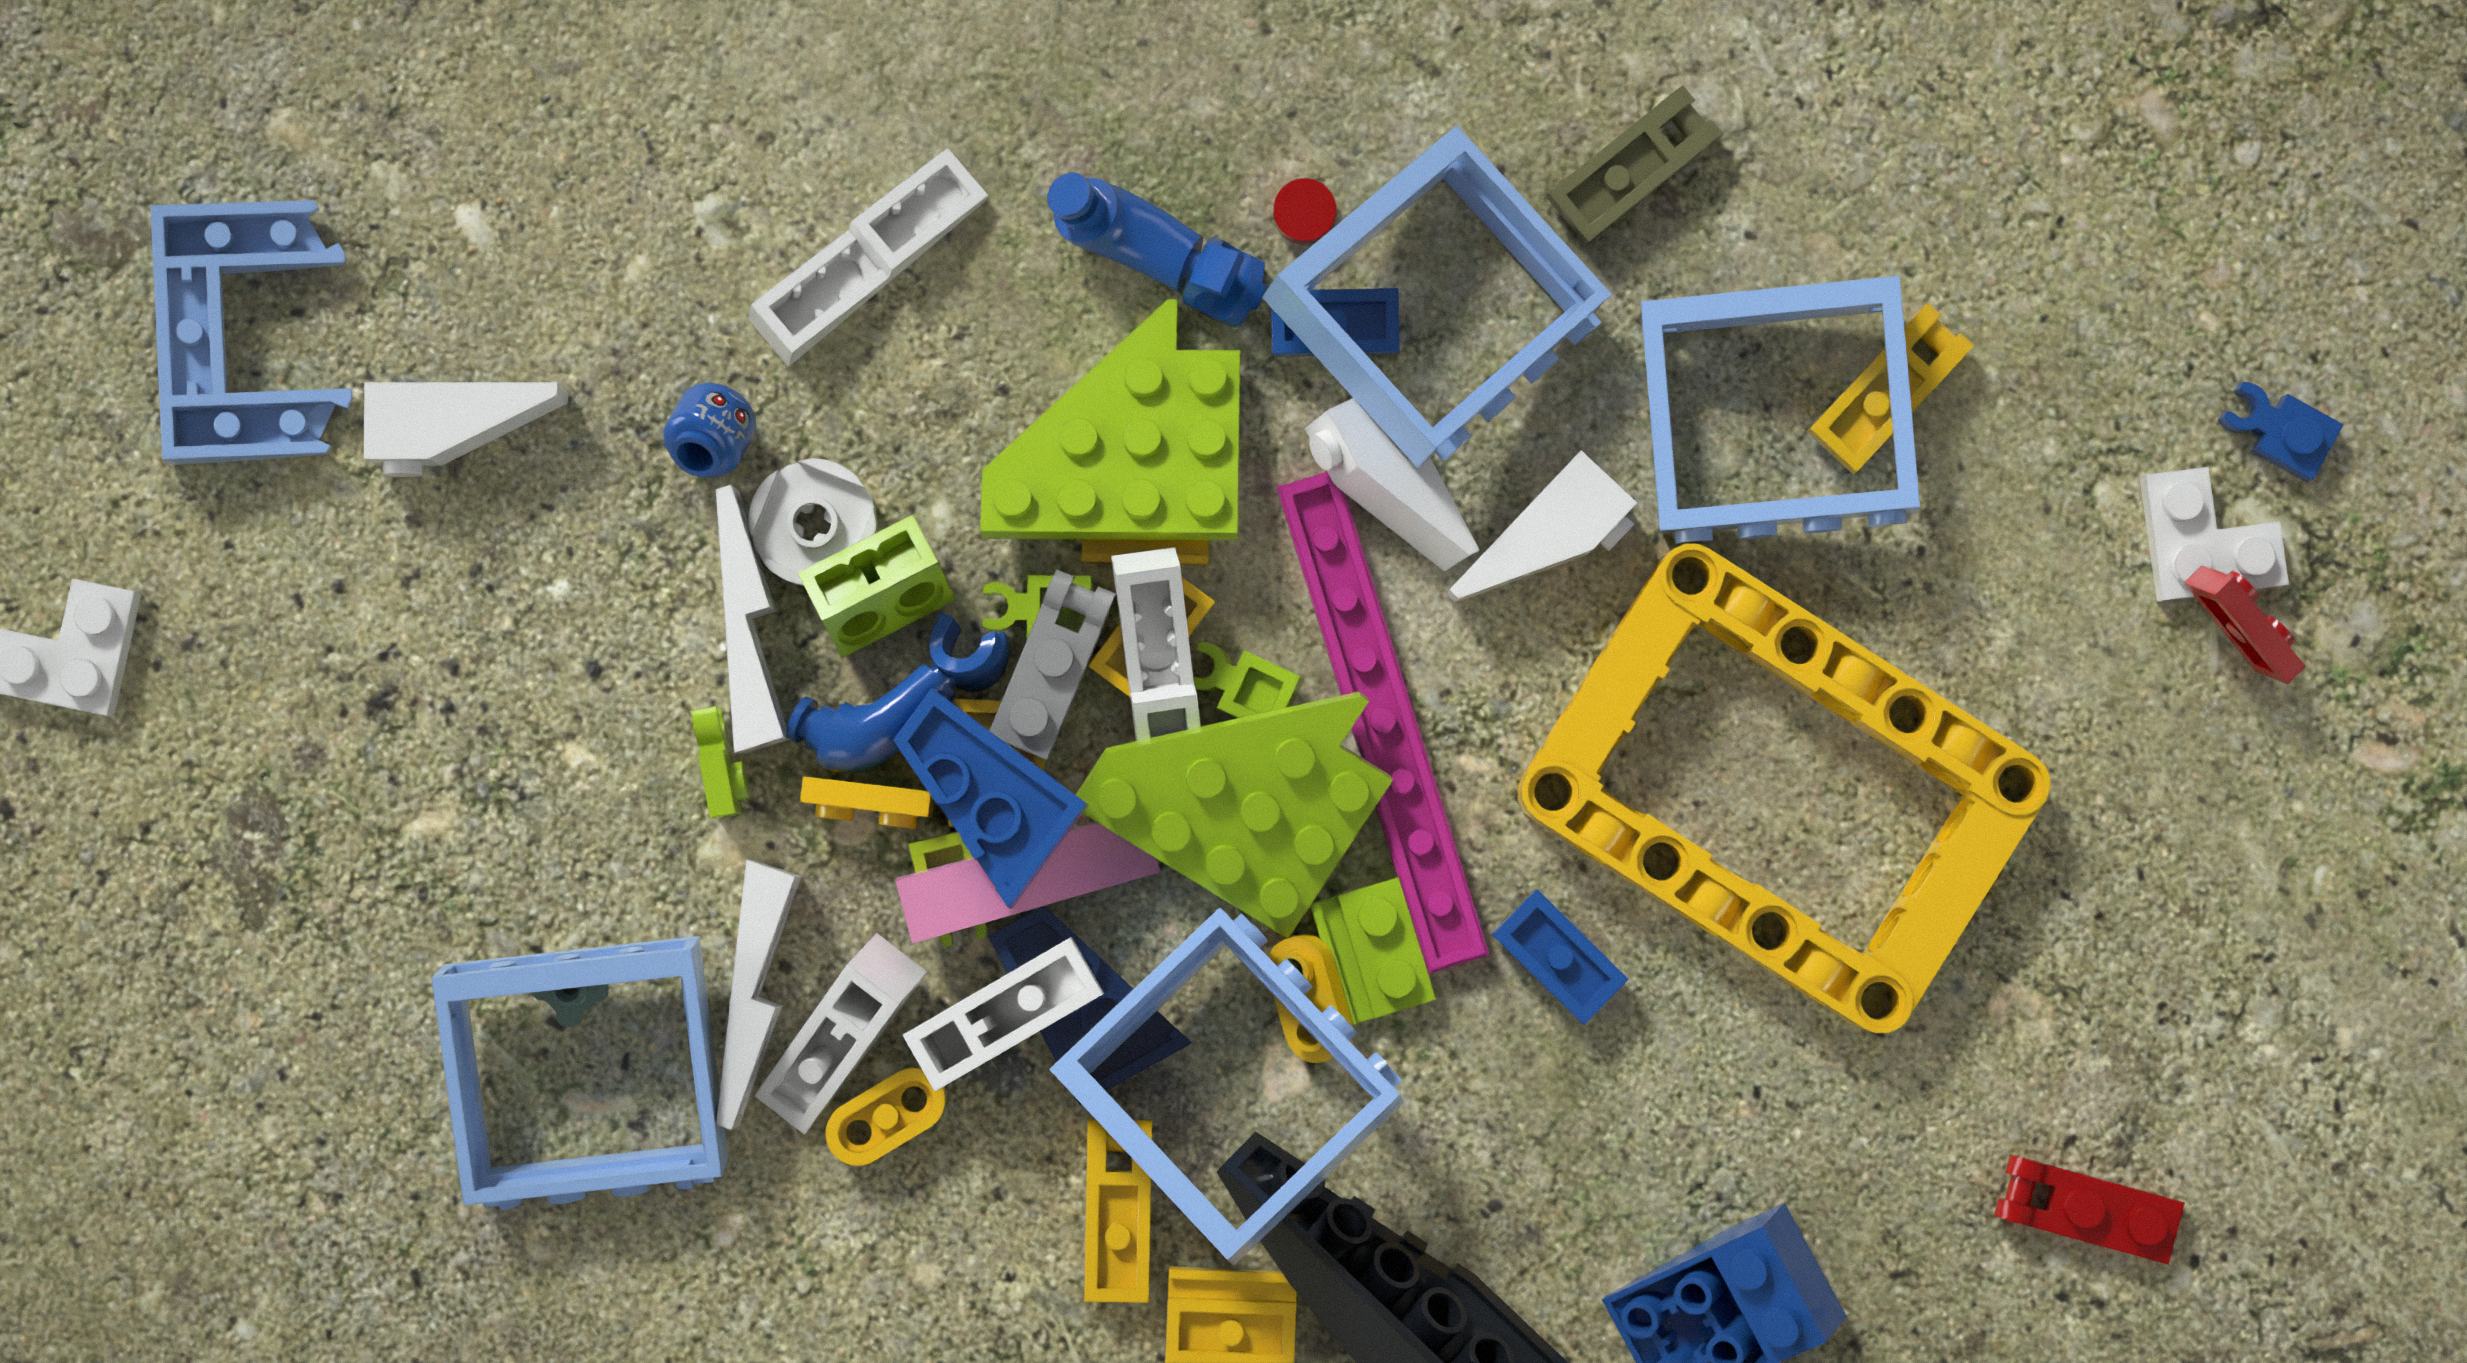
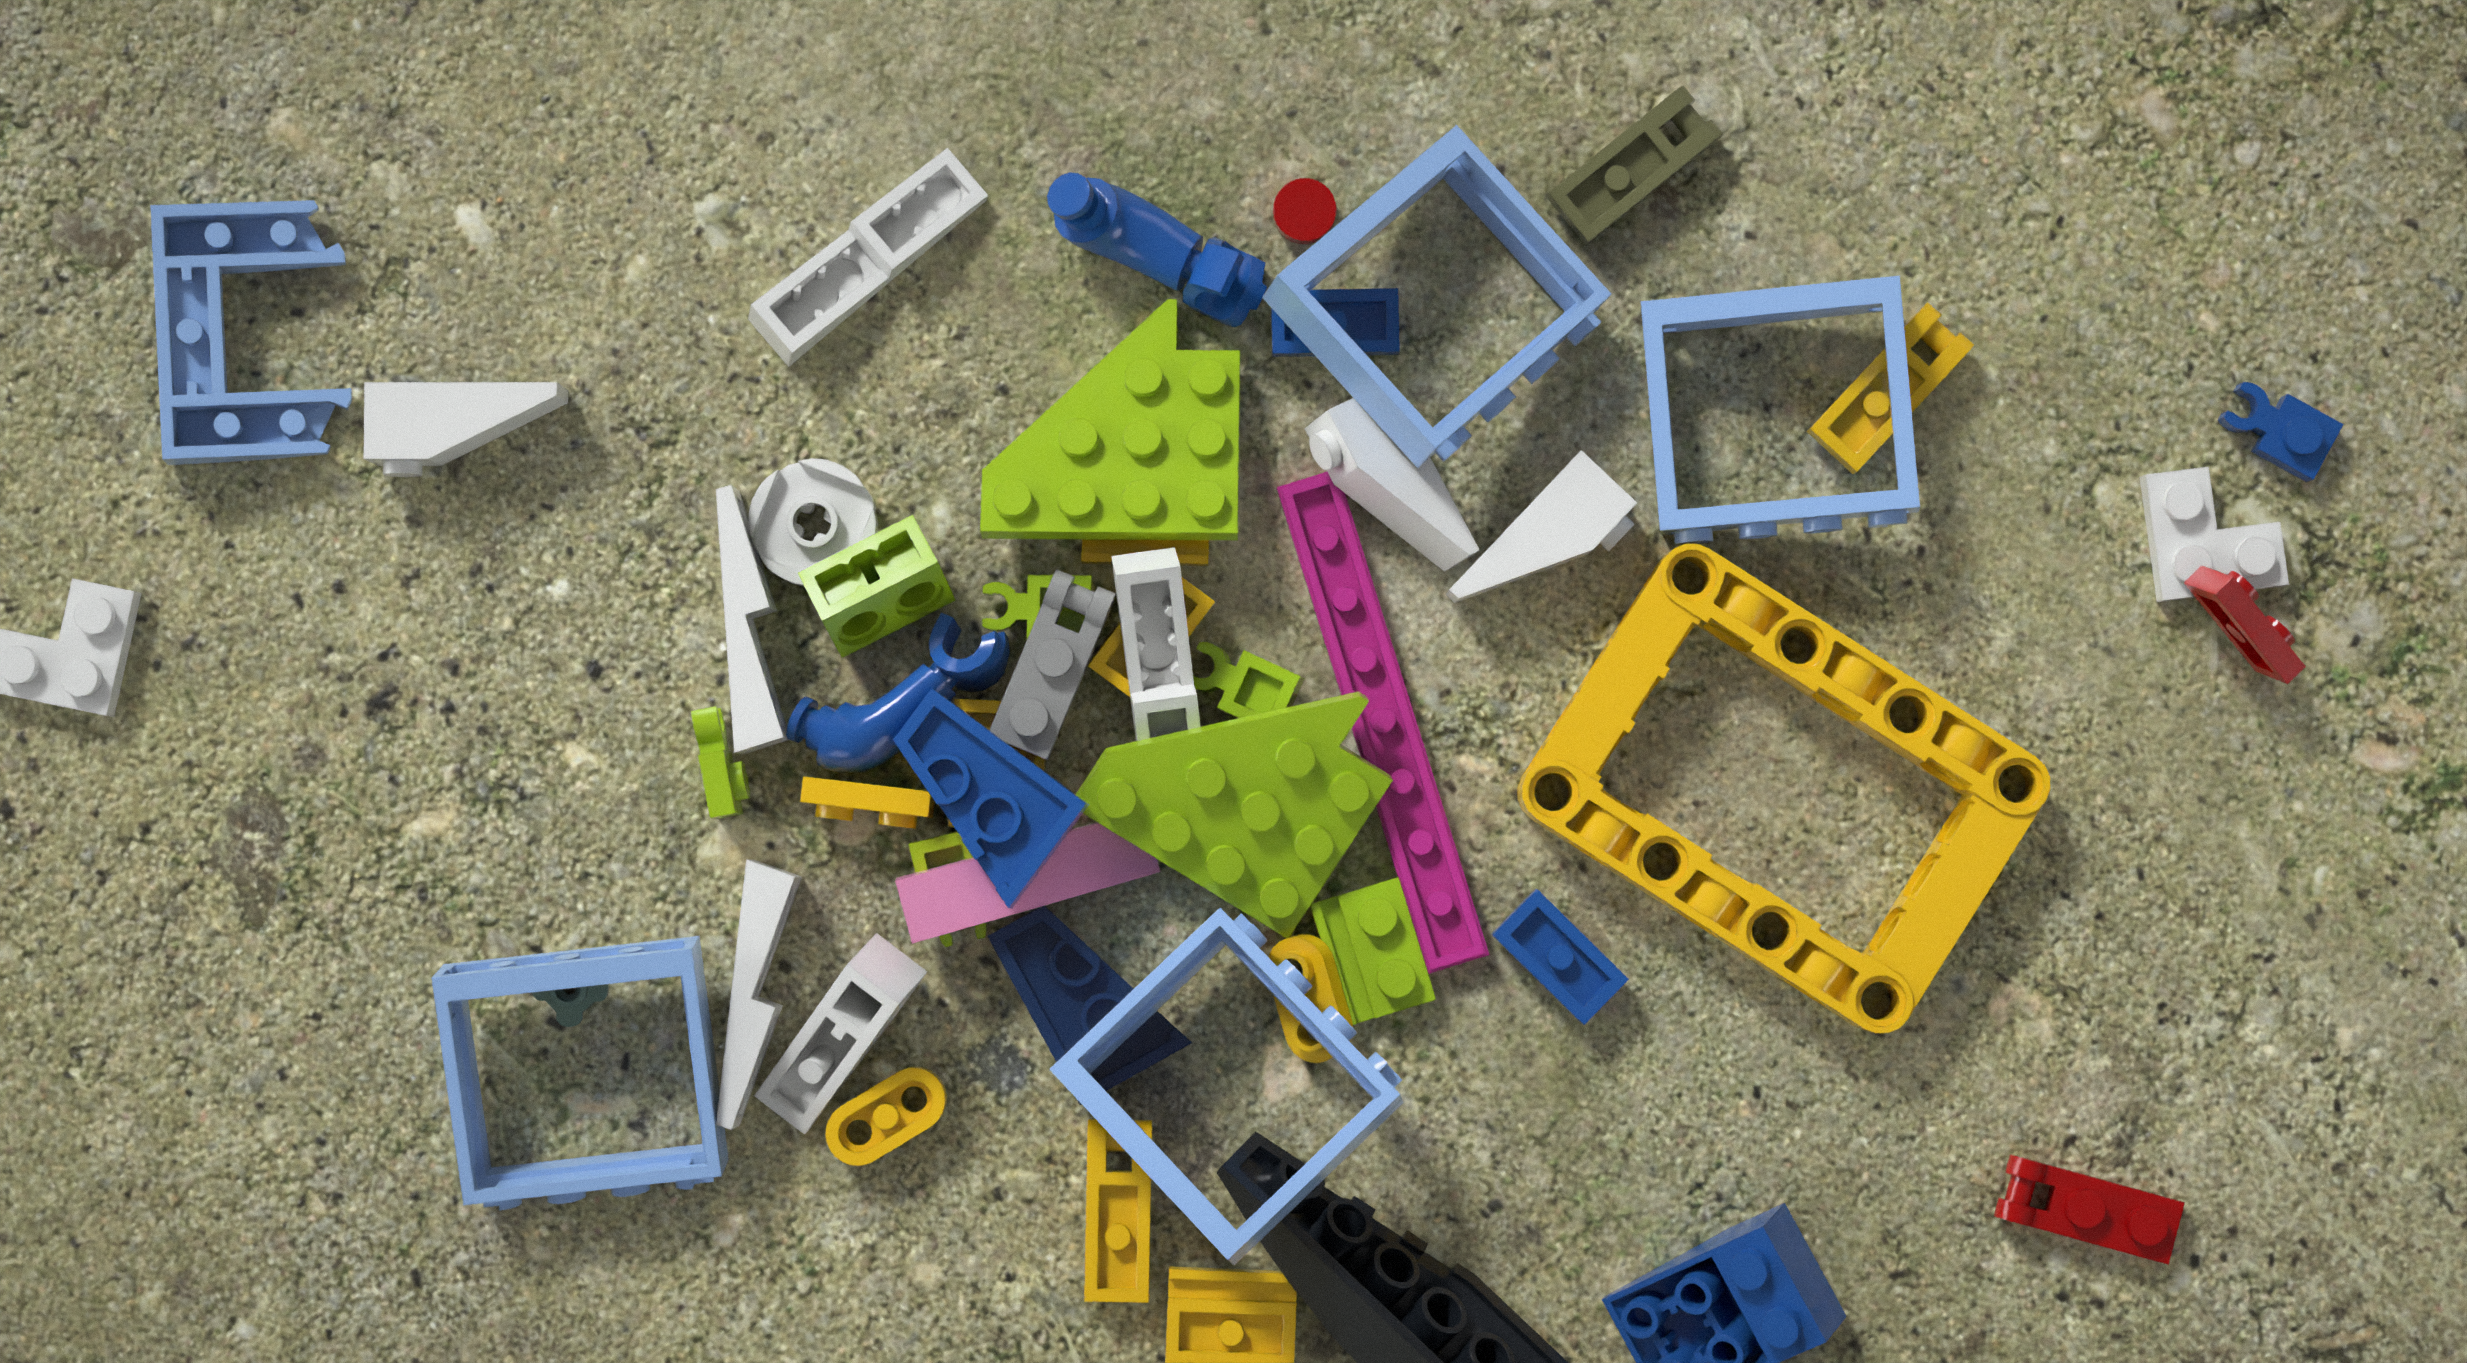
blue head [663,382,756,478] -> none
white slope [903,937,1104,1091] -> none

